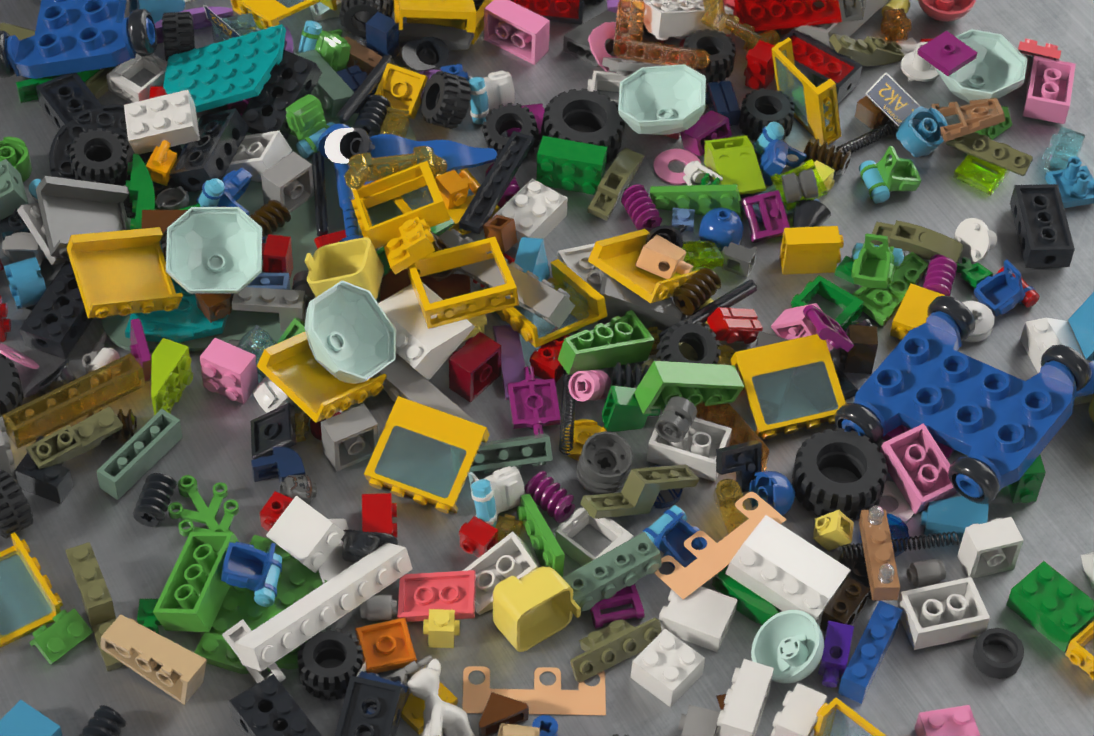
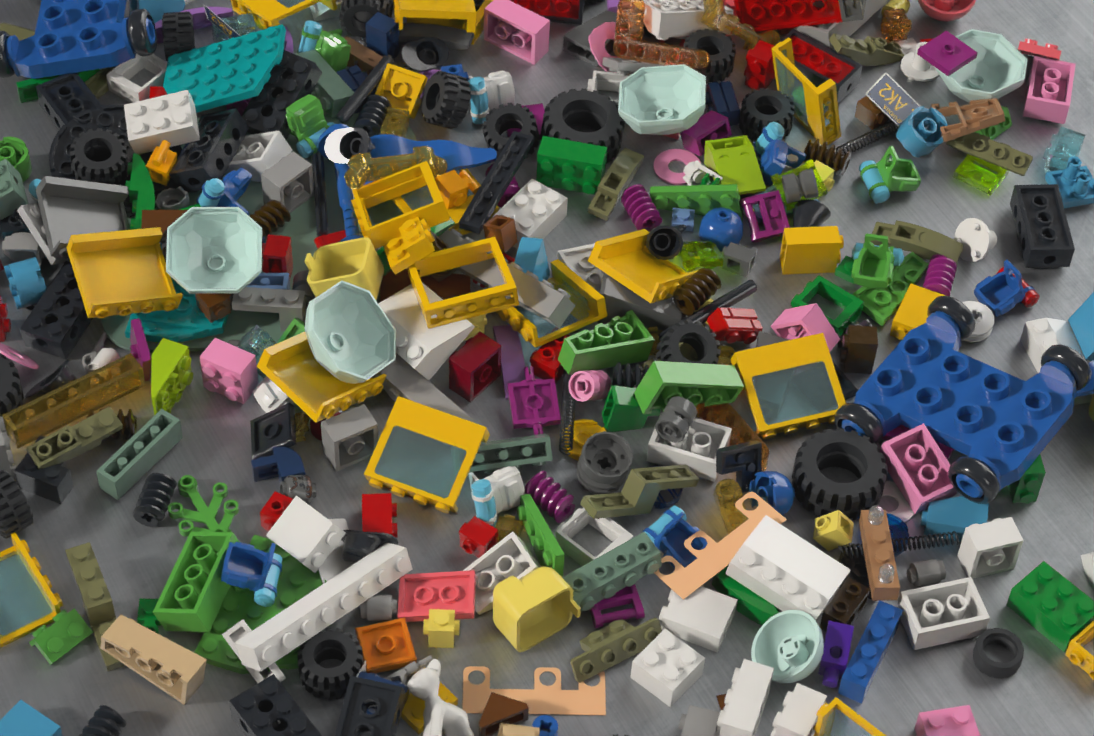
light nougat torso [636,235,694,279] -> none
magenta plate [803,305,854,352] -> none
green plate [956,256,993,288] -> none

